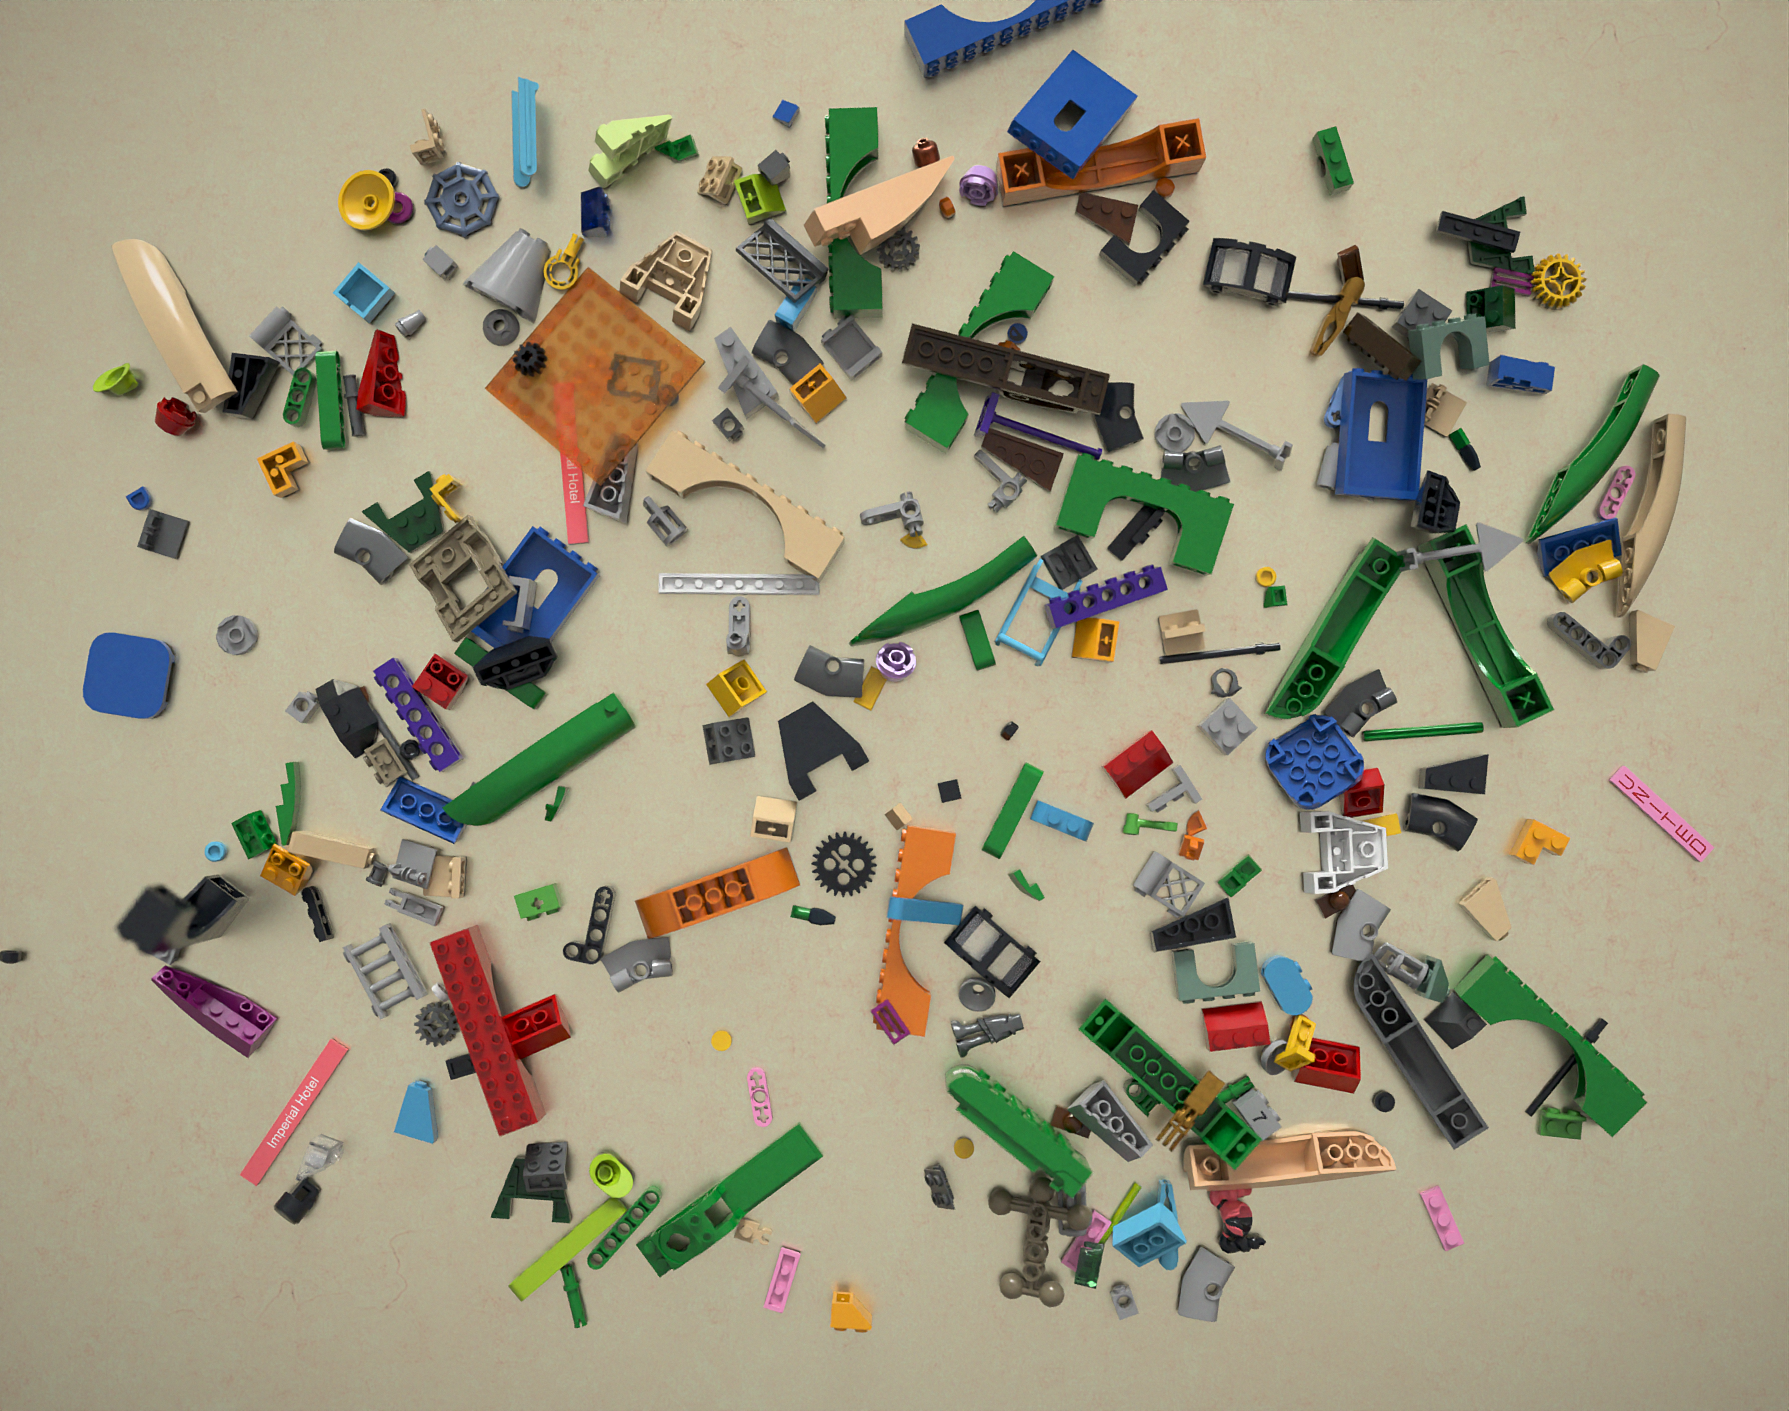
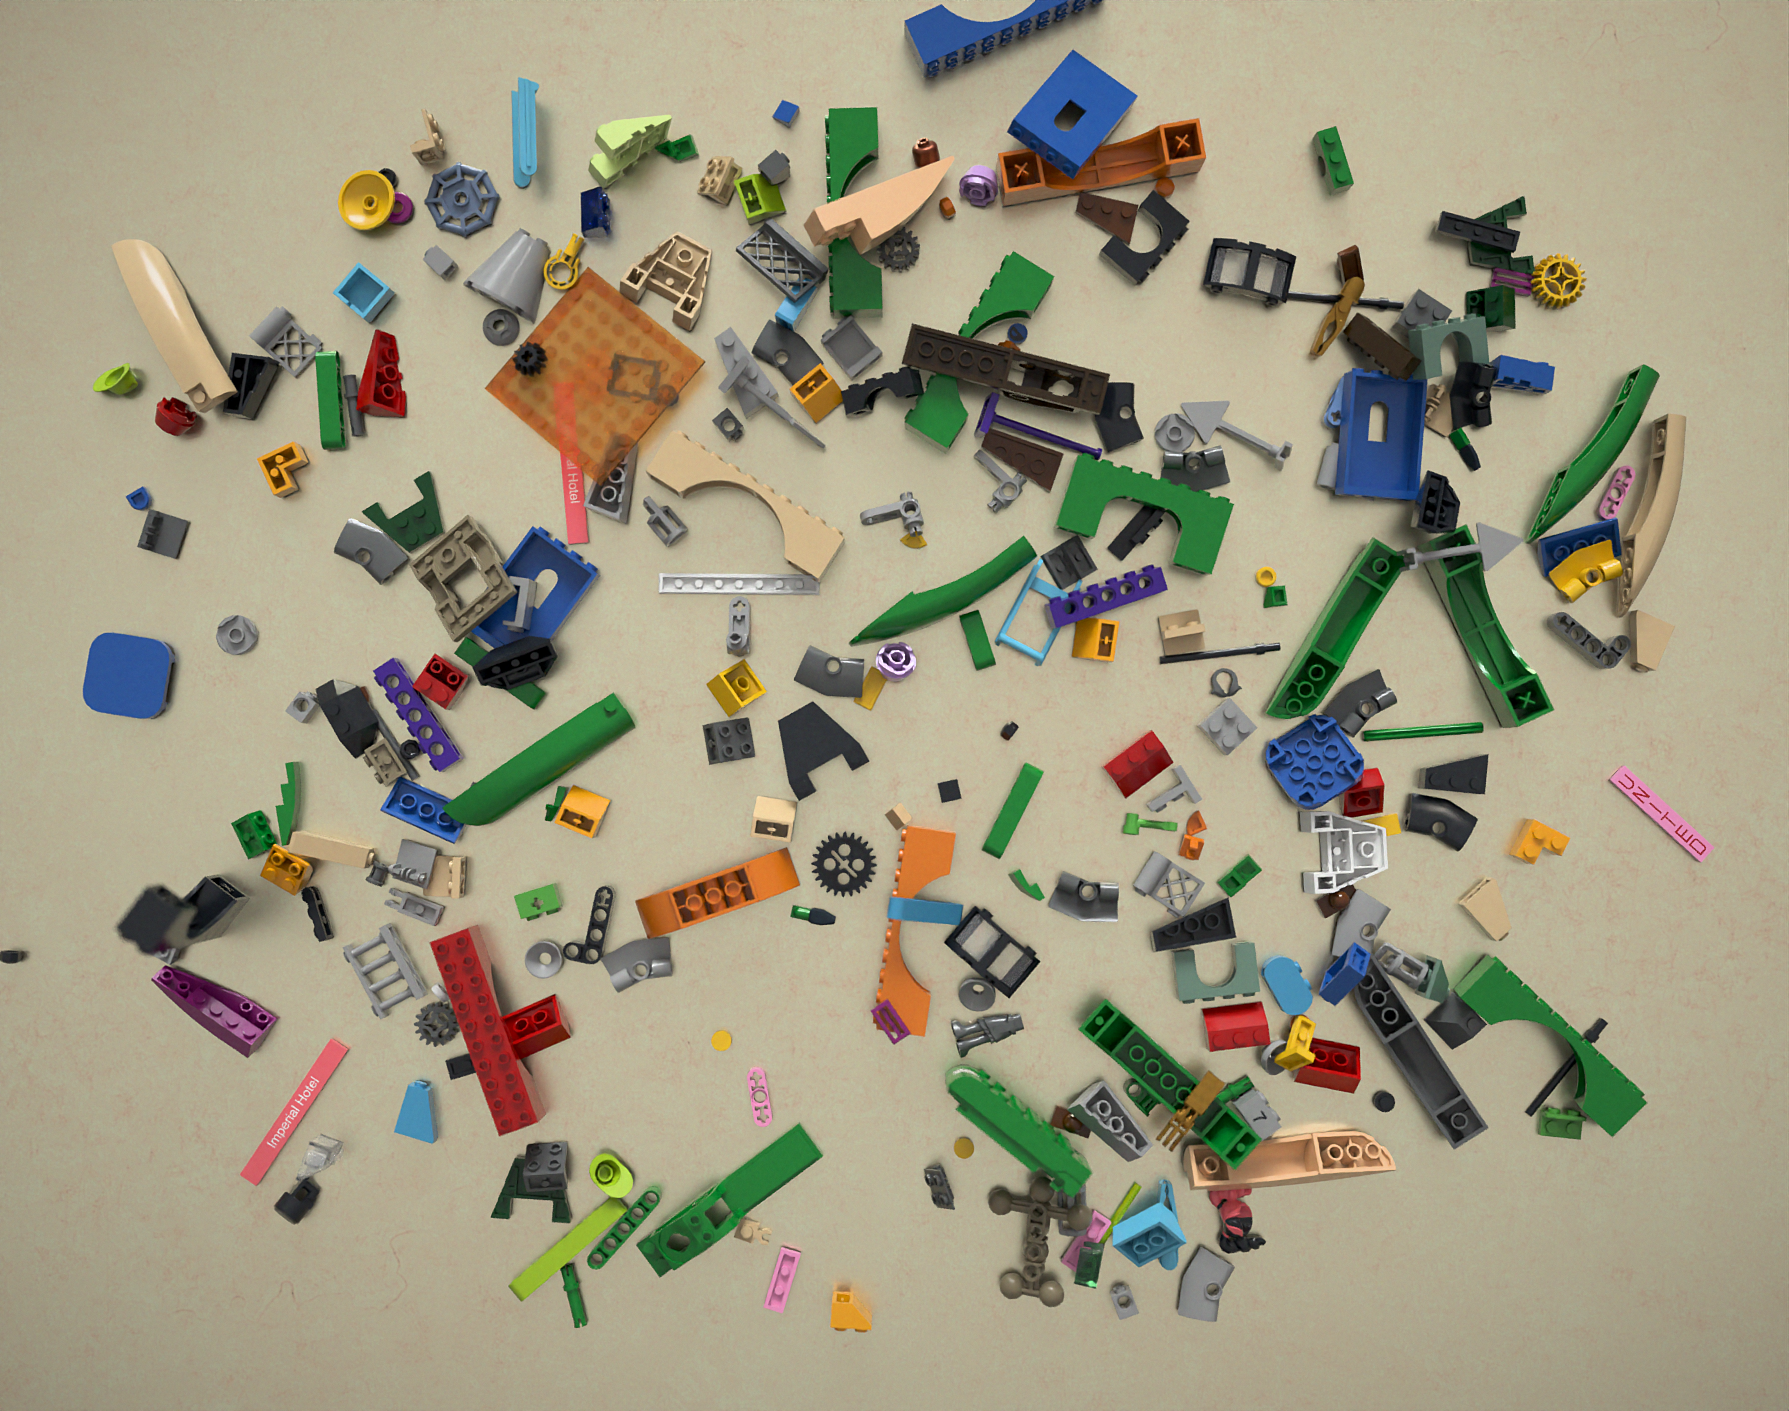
medium azure tile [205,841,227,862] -> none
green beam [283,367,317,427] -> none
light grey cone [395,310,426,337] -> none
yellow bracket [430,474,463,523] -> none
dark azure brick [1030,801,1094,842] -> none
bright pink plate [1420,1186,1464,1251] -> none
none -> light grey piece [525,941,562,979]
none -> light orange slope [554,785,611,838]
none -> black arch [841,366,924,416]
none -> dark grey panel [1048,871,1119,922]
none -> blue window [1319,942,1371,1006]
none -> black panel [1449,361,1497,430]

